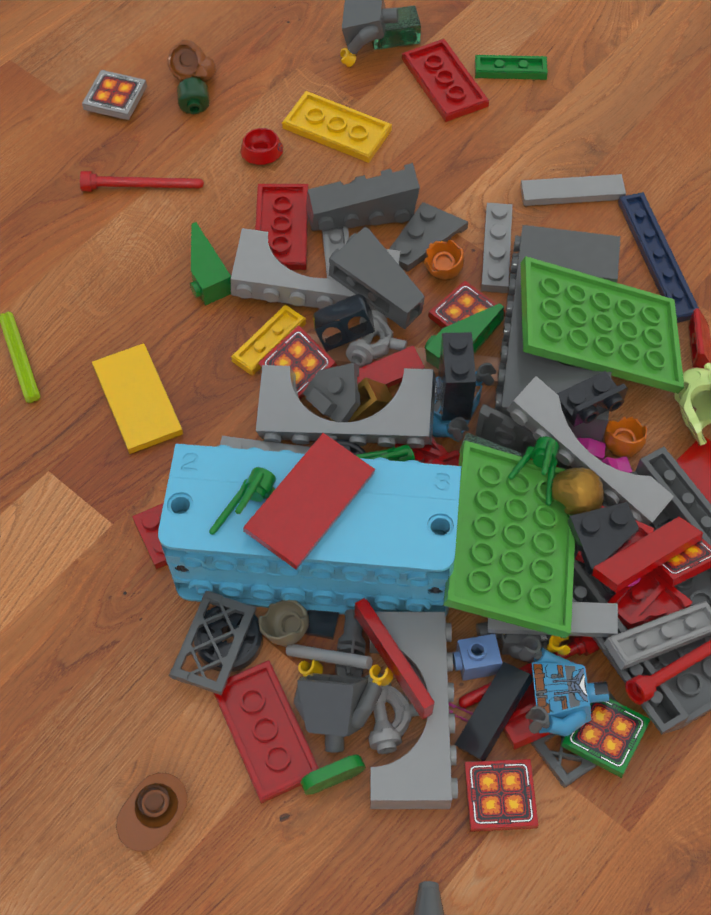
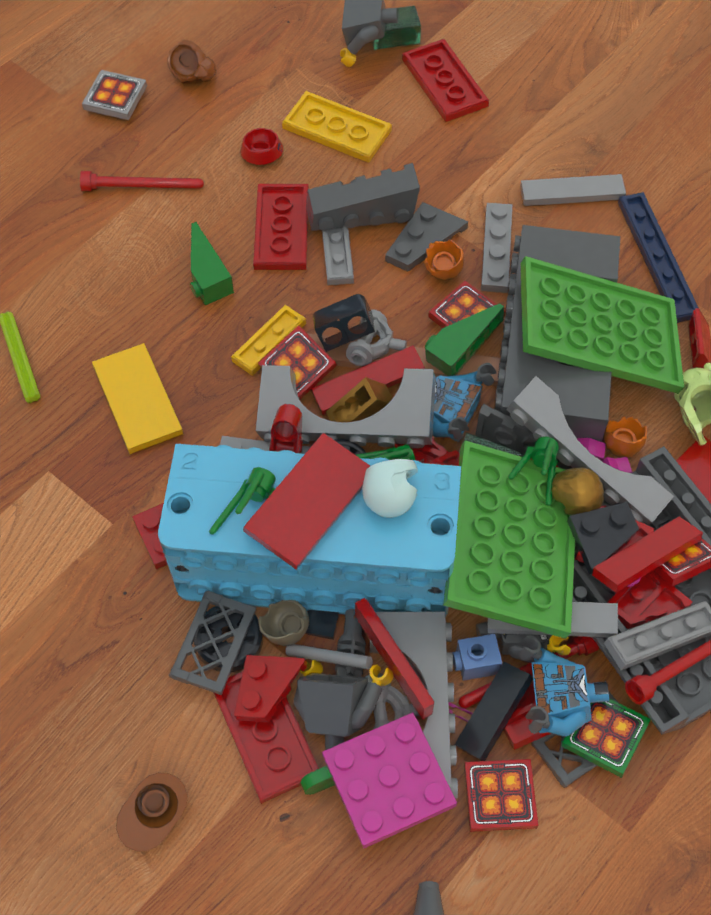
dark green head [177,77,210,114] -> none
light grey arch [231,228,400,318] -> none
dark grey plate [303,363,361,422] -> none
dark grey slope [329,227,425,329] -> none
black brick [438,332,476,421] -> none
green tile [475,55,548,80] -> none
black bracket [557,371,628,427] -> none
none -> red wing [234,655,308,722]
none -> red piece [269,404,303,453]
none -> dark pink plate [322,712,457,849]
none -> light aqua helmet [362,459,418,518]

